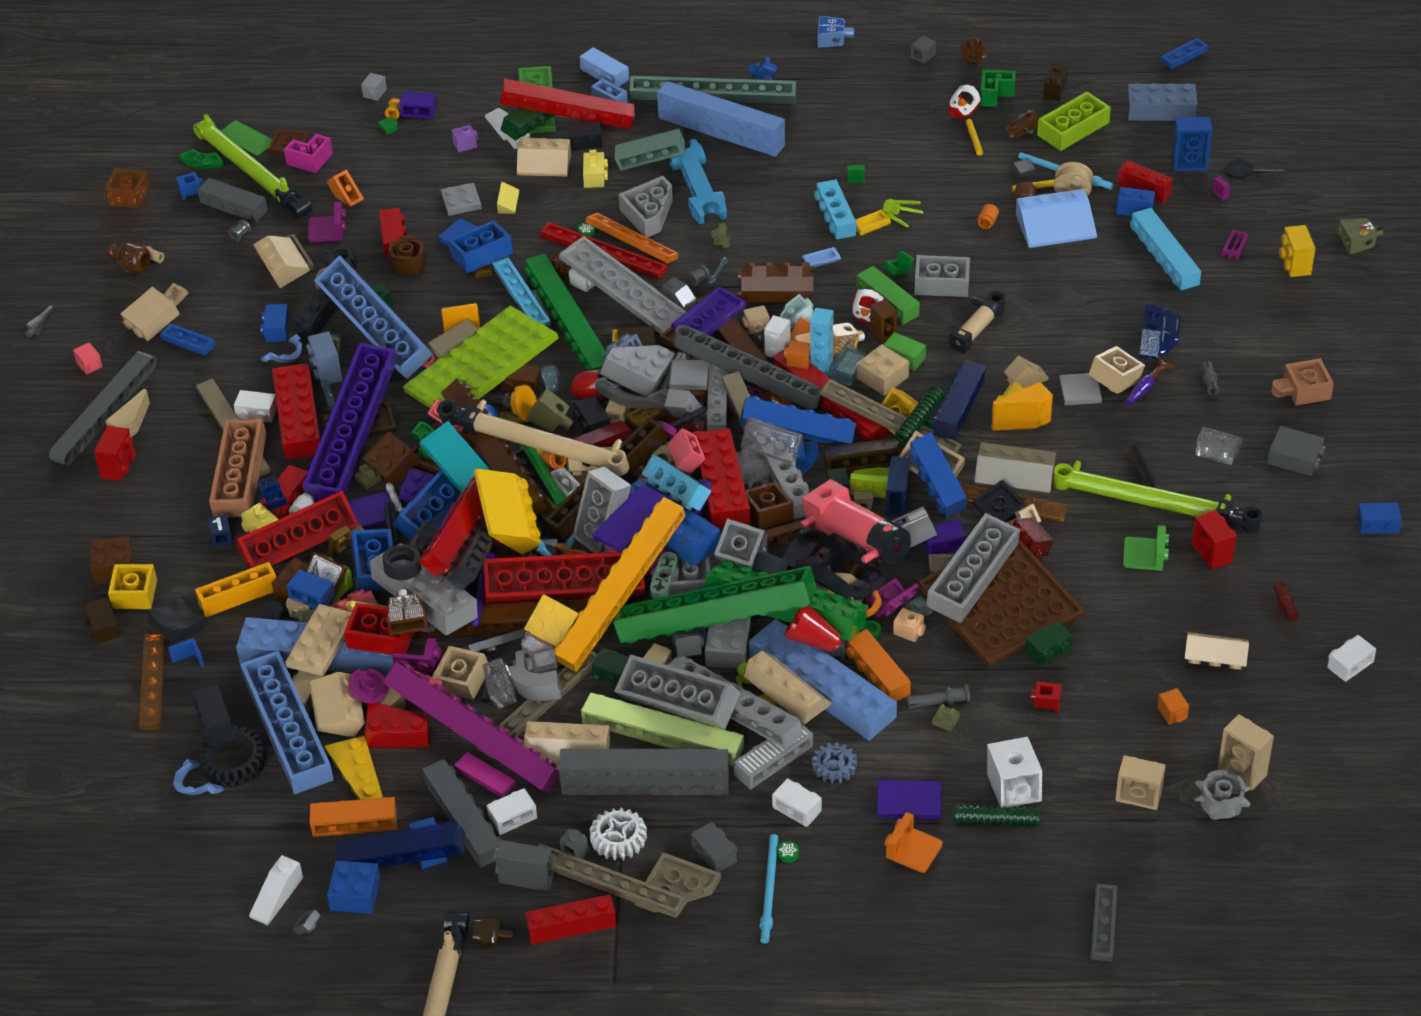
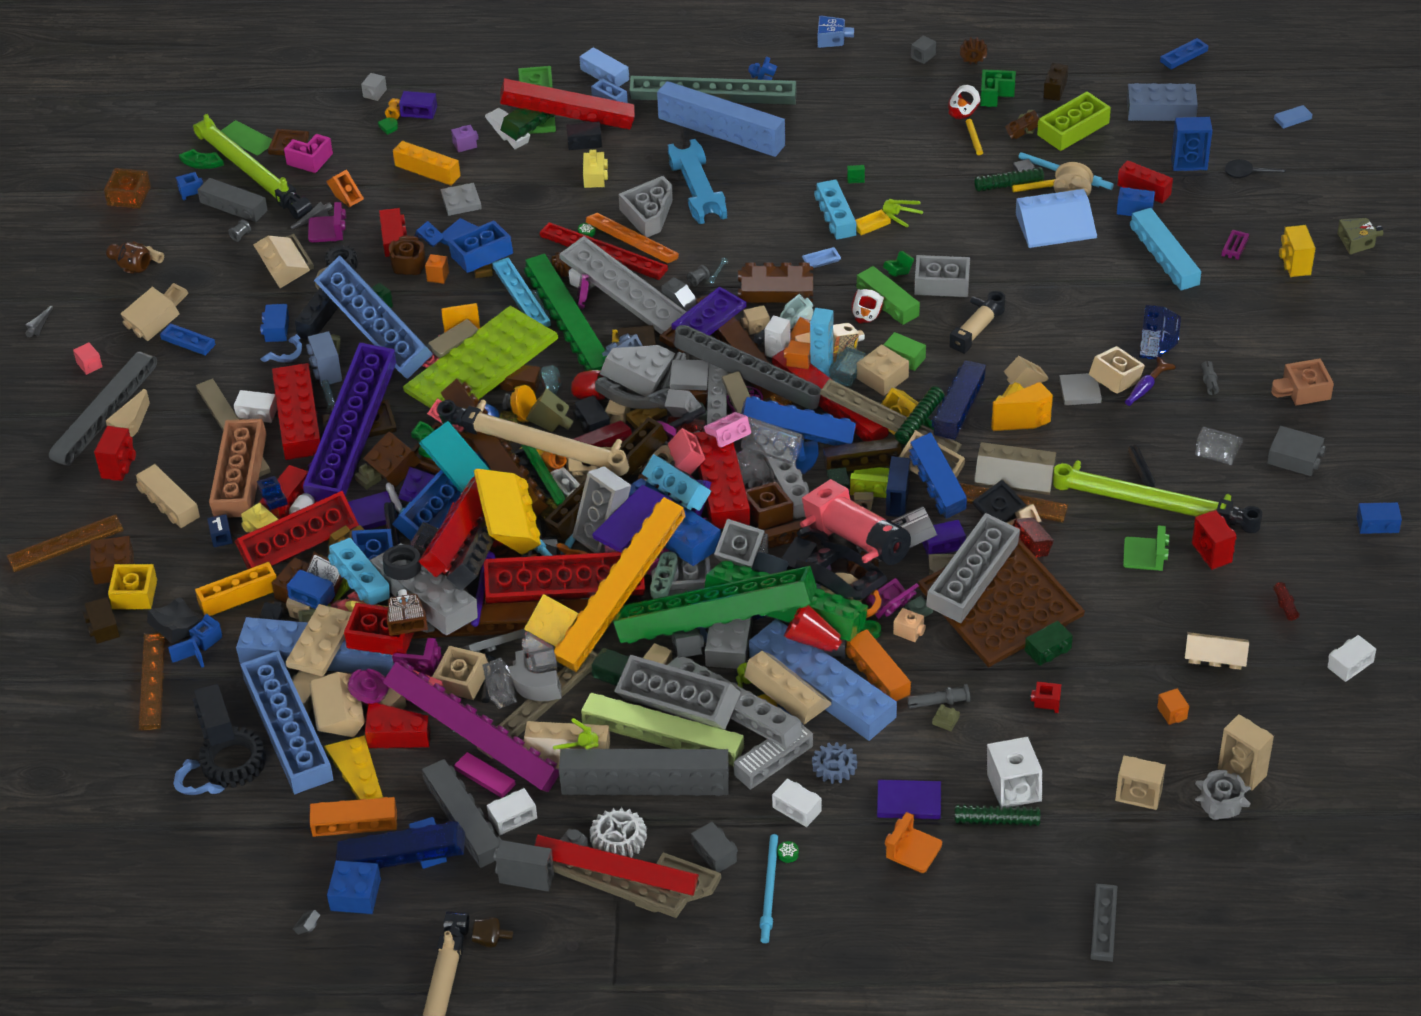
white slope [249,855,303,925] -> none
light yellow slope [497,182,519,214] -> none
tan slope [517,138,571,177] -> none
red brick [525,894,616,945] -> none
sand green brick [615,129,685,171] -> none
olive tile [711,223,730,248] -> none
reddish brown brick [870,299,897,344] -> none
orange brick [978,204,999,229] -> none
reddish brown head [1013,181,1037,203] -> none
magenta plate [1212,176,1230,200] -> none
none -> clear orange tile [7,514,123,572]
none -> tan brick [136,464,200,528]
none -> blue window [189,614,222,651]
none -> flat silver piece [291,202,333,229]
none -> medium azure brick [328,538,390,605]
none -> light orange brick [393,141,460,186]
none -> blue bracket [414,221,444,247]
none -> orange brick [425,254,449,284]
none -> red tile [535,835,699,896]
none -> lime plant [553,718,599,750]
none -> magenta tile [576,274,589,310]
none -> bright pink bracket [704,412,751,447]
none -> dark green piece [974,167,1044,192]
none -> medium blue tile [1274,105,1312,128]

